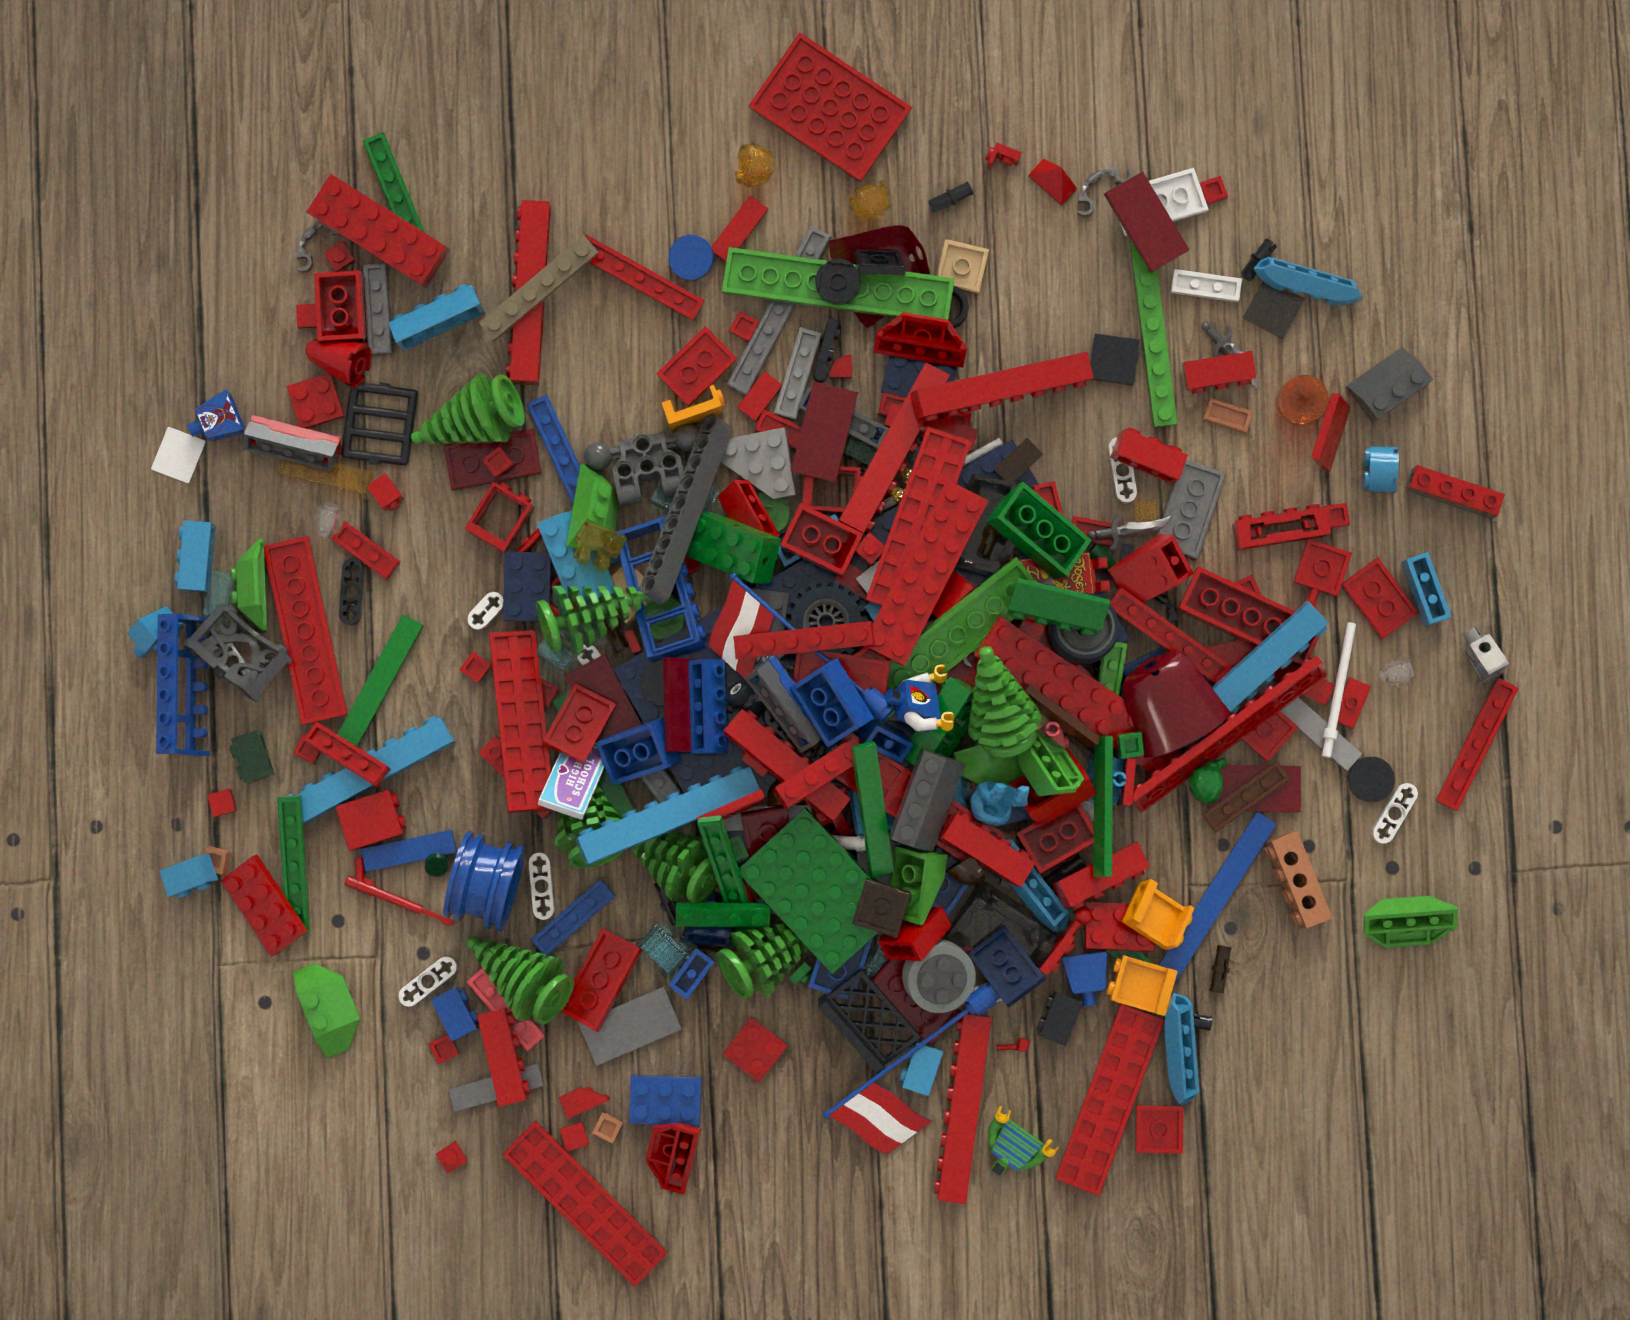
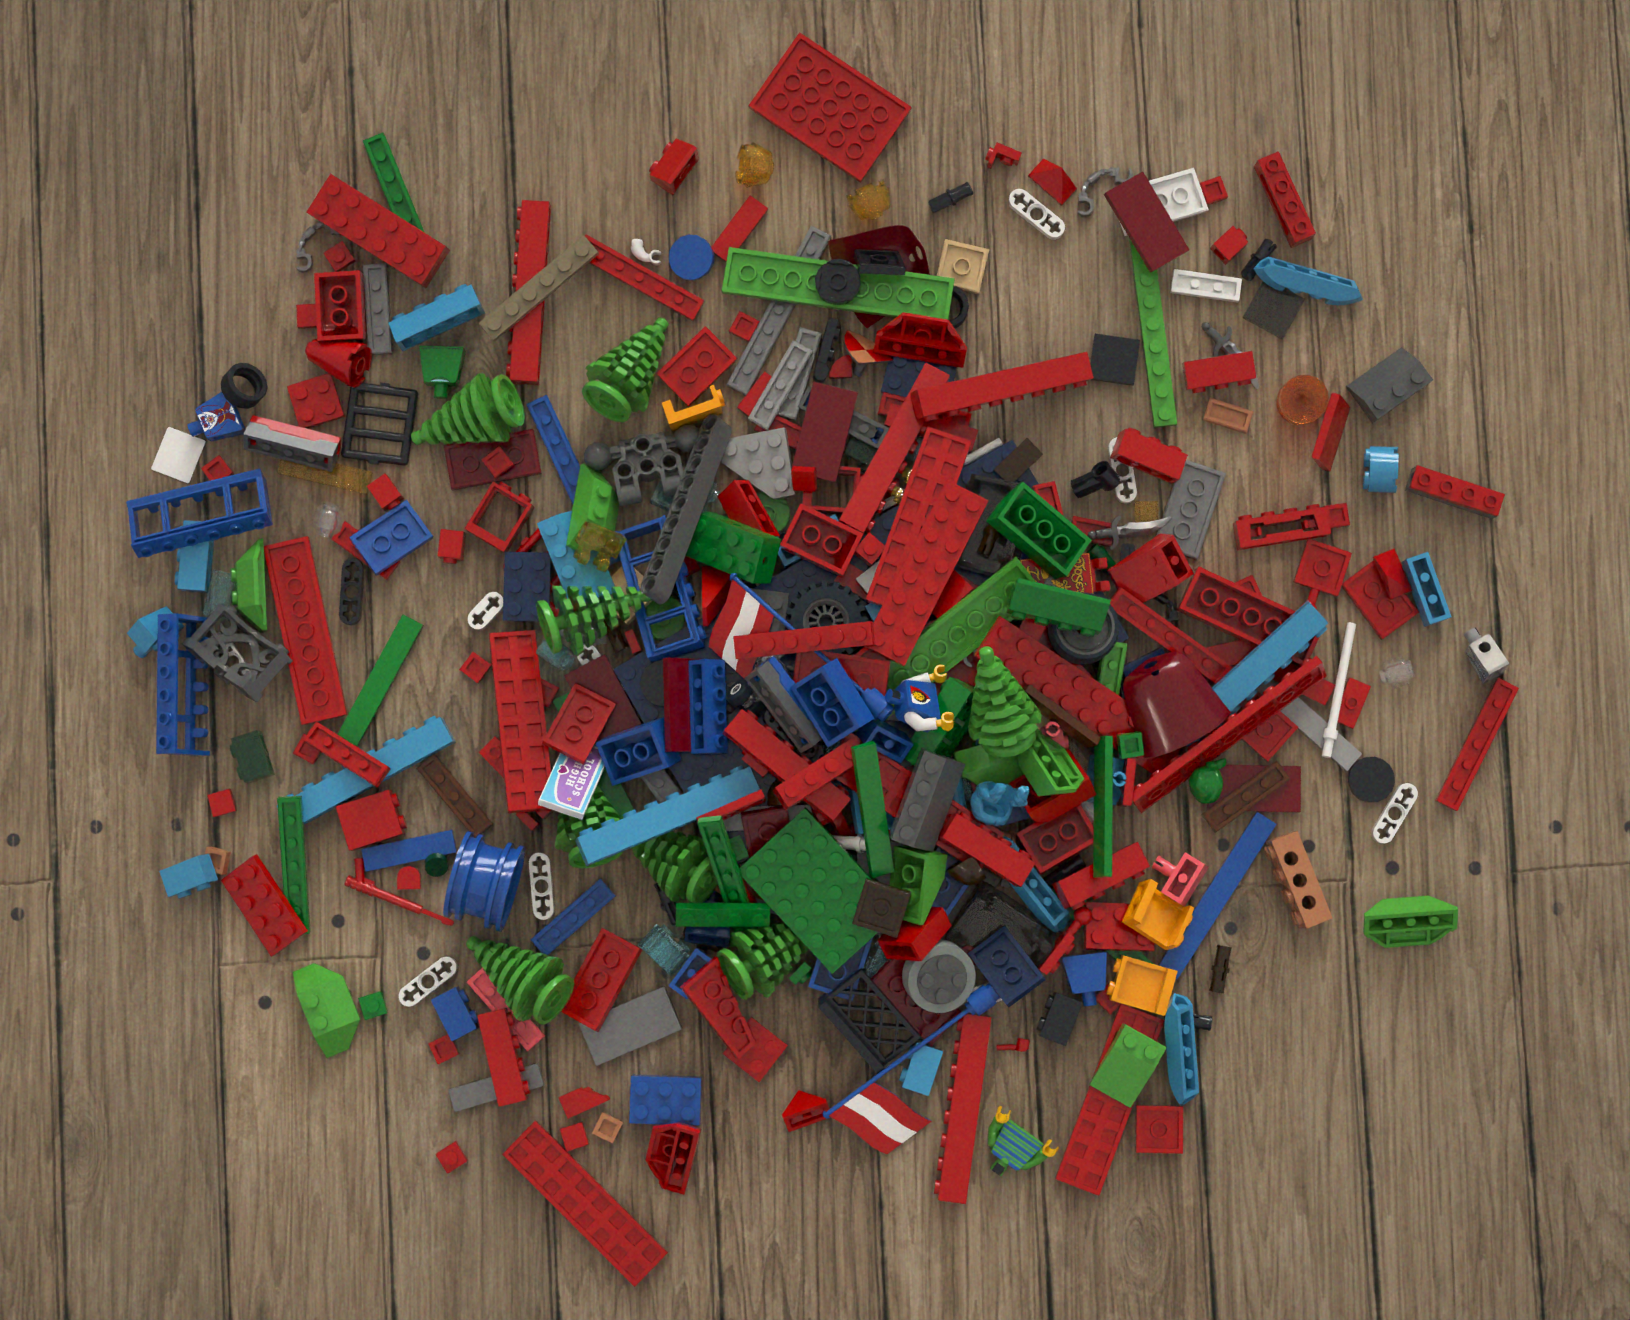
none -> blue window [126,468,273,558]
none -> red tile [201,455,234,481]
none -> black tyre [220,363,268,409]
none -> blue plate [349,500,433,576]
none -> green plate [358,991,388,1020]
none -> red tile [397,866,421,890]
none -> reddish brown tile [416,754,493,838]
none -> green torso [419,345,466,399]
none -> red brick [437,529,466,564]
none -> red tile [515,812,540,831]
none -> bright green plant [582,317,669,423]
none -> white arm [630,239,661,266]
none -> red slope [649,138,699,196]
none -> red wing [680,957,756,1059]
none -> red slope [702,566,732,626]
none -> light grey tile [748,340,813,431]
none -> red slope [782,1090,830,1132]
none -> red tile [791,466,817,492]
none -> shield [844,330,893,377]
none -> white beam [1008,189,1065,240]
none -> black piece [1071,461,1120,498]
none -> bright green slope [1089,1023,1167,1108]
none -> red tile [1096,983,1122,1015]
none -> coral brick [1152,852,1209,907]
none -> red brick [1210,226,1248,265]
none -> red brick [1254,151,1316,248]
none -> red slope [1373,548,1412,599]

